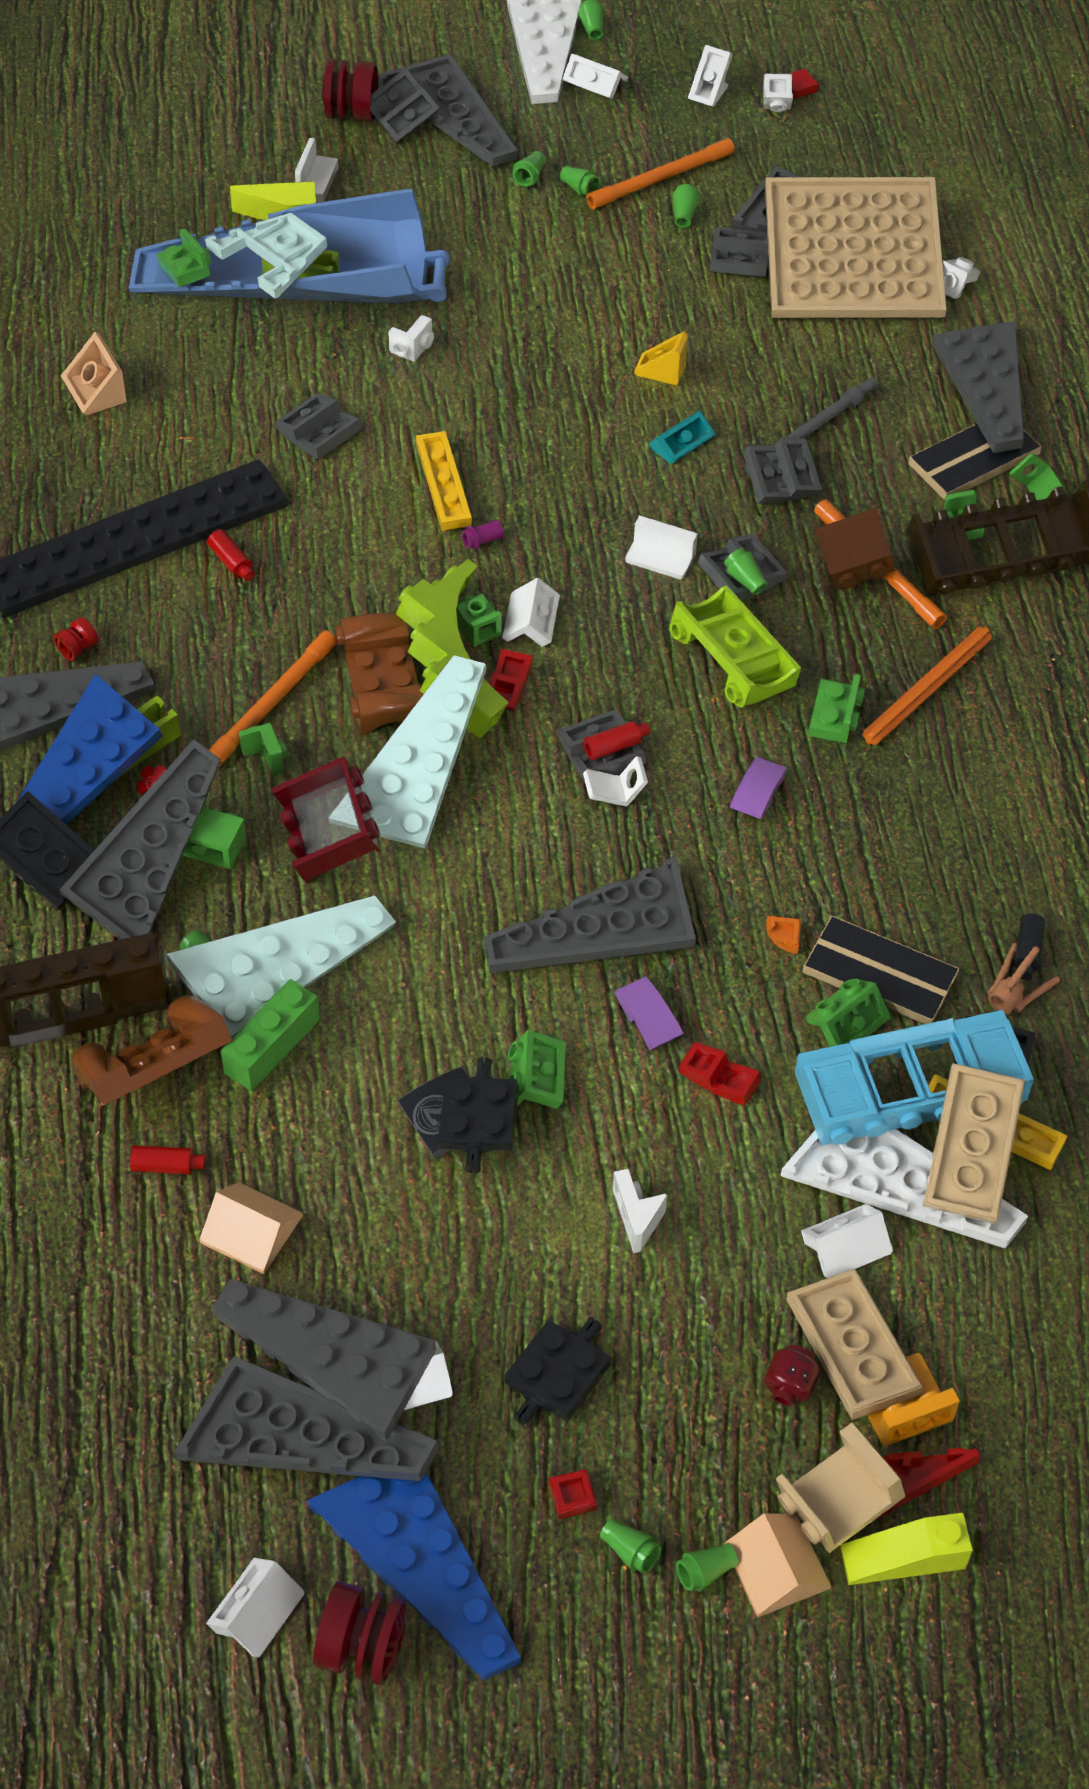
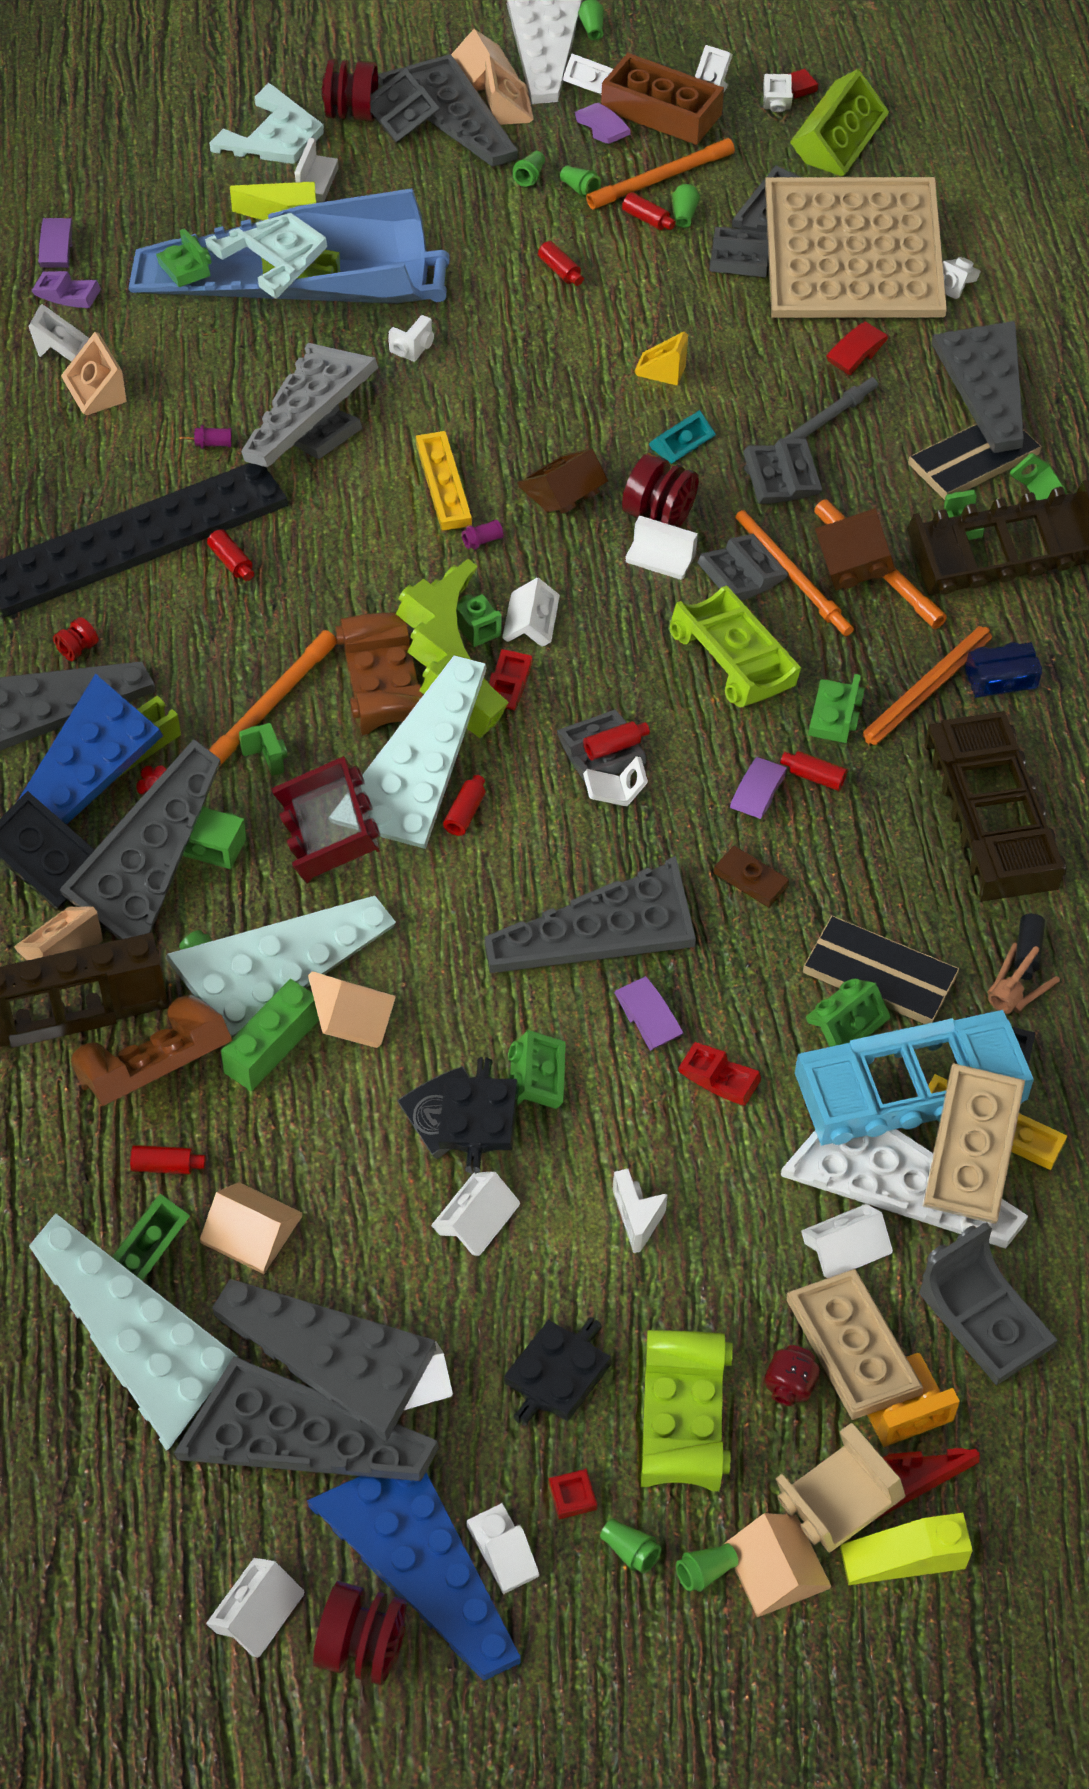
bright green cone [724,548,768,595] -> none
orange tile [766,916,801,954] -> none
none -> light nougat slope [14,907,103,960]
none -> white slope [29,304,90,362]
none -> light aqua wing [29,1213,238,1451]
none -> medium lavender slope [32,271,101,308]
none -> medium lavender slope [39,218,72,268]
none -> bright green brick [111,1193,190,1281]
none -> magenta pin [194,425,232,449]
none -> light aqua wing [210,83,324,164]
none -> light grey wing [241,343,378,467]
none -> light nougat slope [308,971,396,1048]
none -> white panel [431,1172,520,1256]
none -> red cylinder [443,775,486,836]
none -> light nougat slope [451,29,518,91]
none -> white slope [467,1503,539,1595]
none -> light nougat slope [485,56,534,125]
none -> reddish brown slope [517,448,608,514]
none -> red cylinder [538,241,584,286]
none -> medium lavender slope [575,102,631,144]
none -> dark orange brick [601,53,724,145]
none -> red cylinder [622,192,676,230]
none -> dark red wheel [622,452,699,528]
none -> lime piece [641,1330,733,1492]
none -> reddish brown plate [713,845,789,908]
none -> orange bar [735,510,854,637]
none -> red cylinder [780,751,848,791]
none -> lime slope [790,69,889,176]
none -> red slope [826,321,888,376]
none -> dark grey bracket [919,1223,1057,1386]
none -> dark brown window [924,711,1066,902]
none -> clear blue brick [965,642,1042,698]

